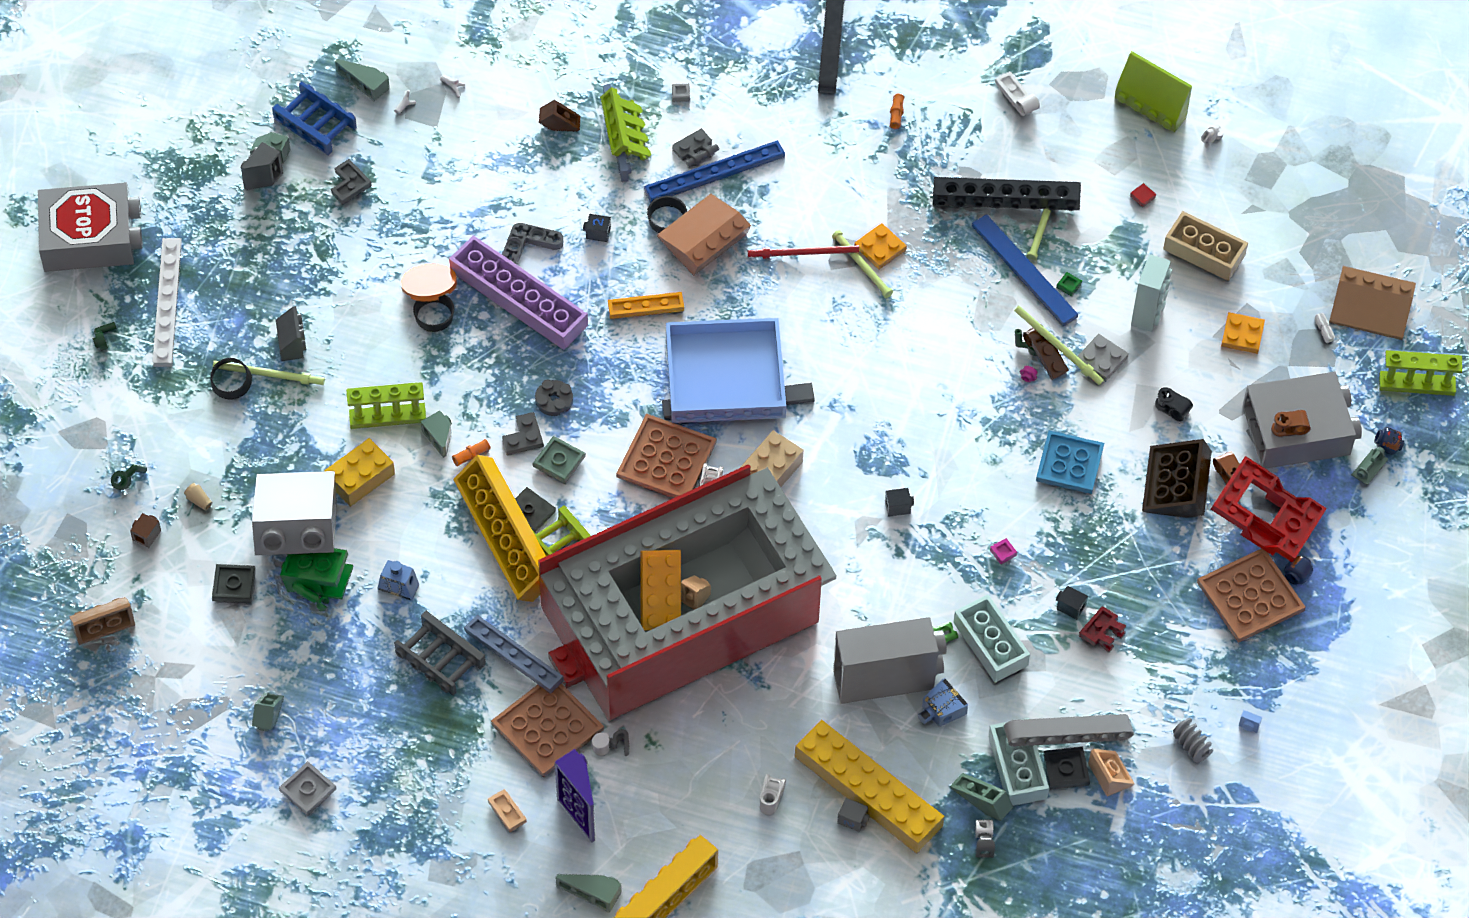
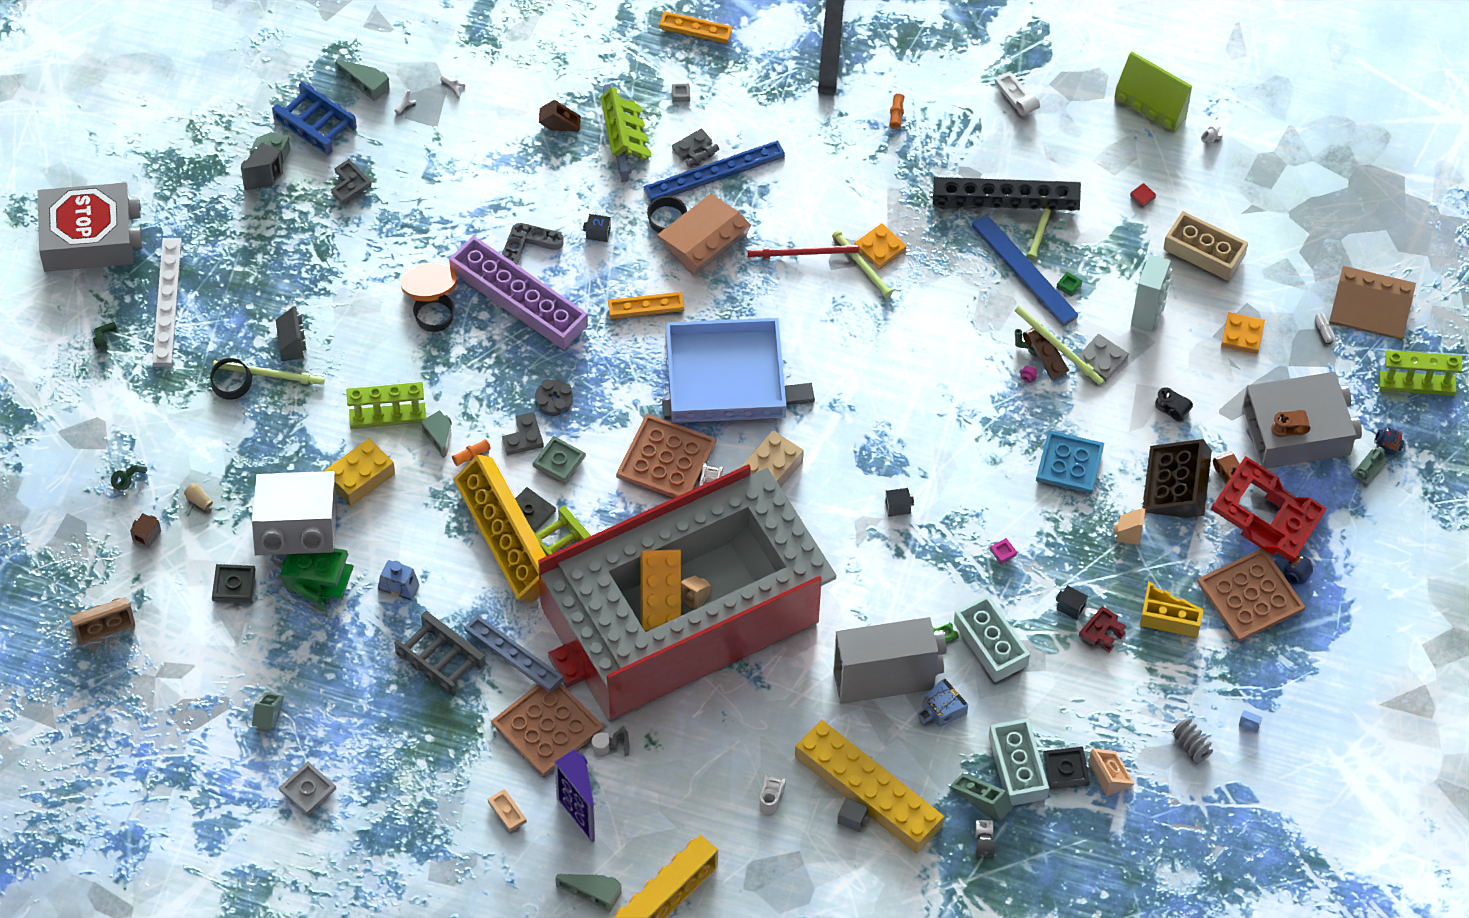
light grey beam [1003,714,1134,746] -> none
none -> light orange plate [659,11,733,44]
none -> light nougat slope [1114,508,1145,545]
none -> yellow wedge [1140,581,1203,638]

